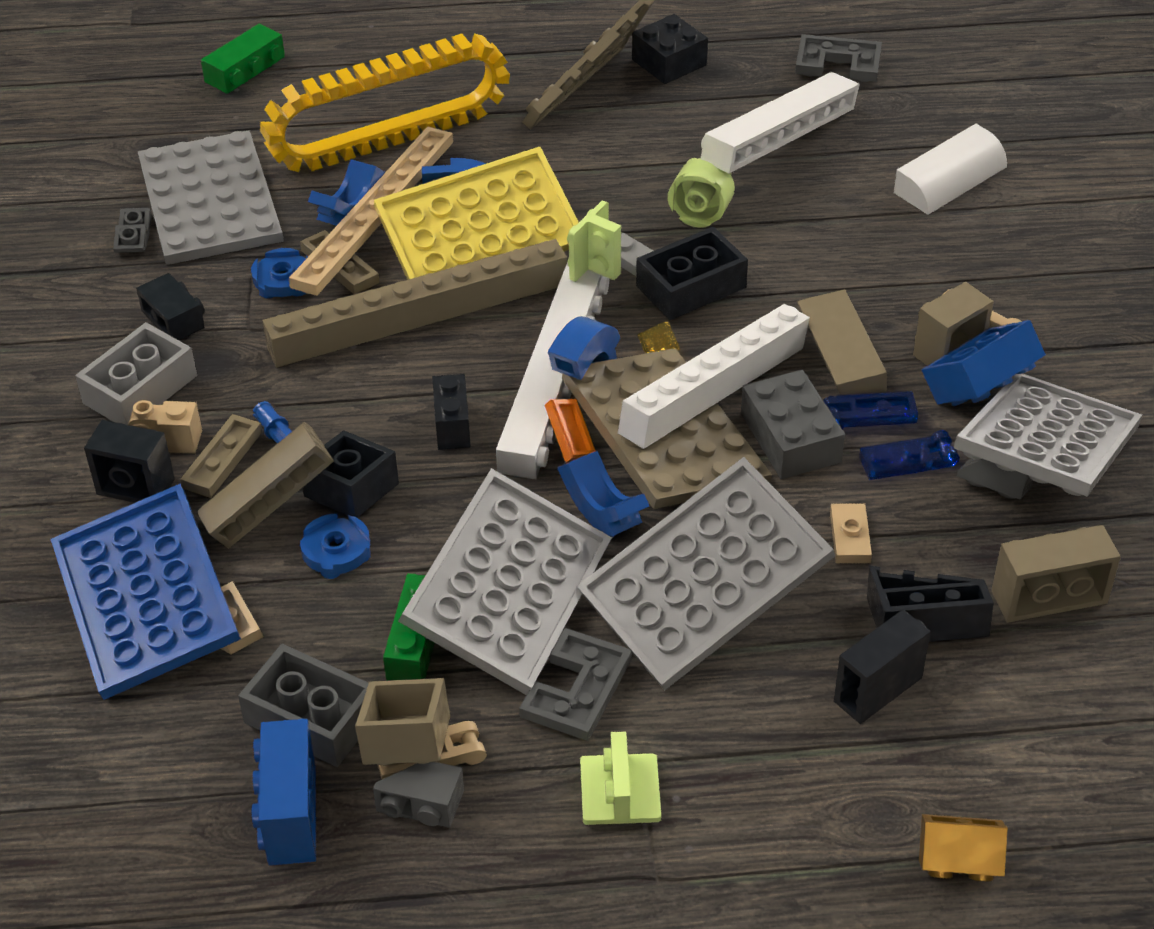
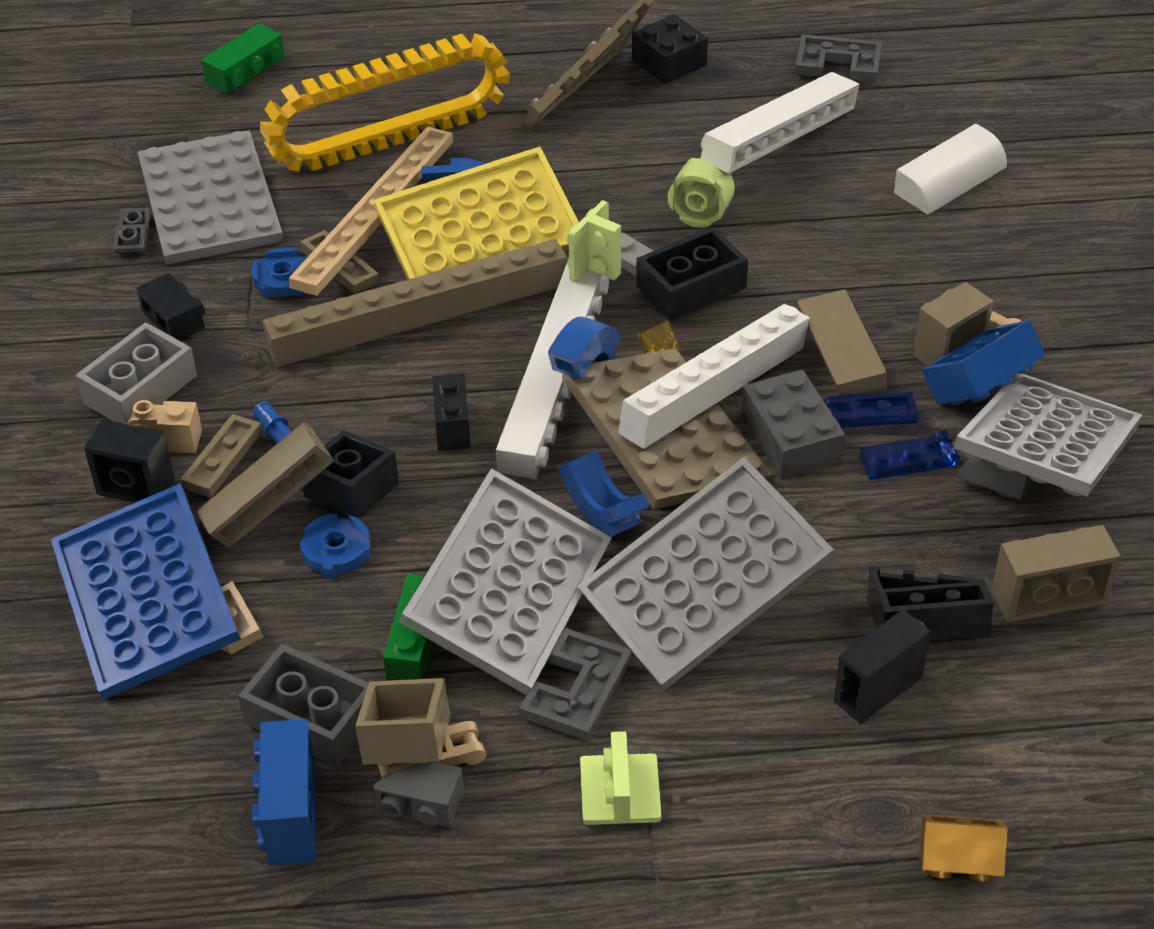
blue arch [308,159,385,226] -> none
orange tile [544,399,596,463] -> none
tan plate [830,504,872,563] -> none

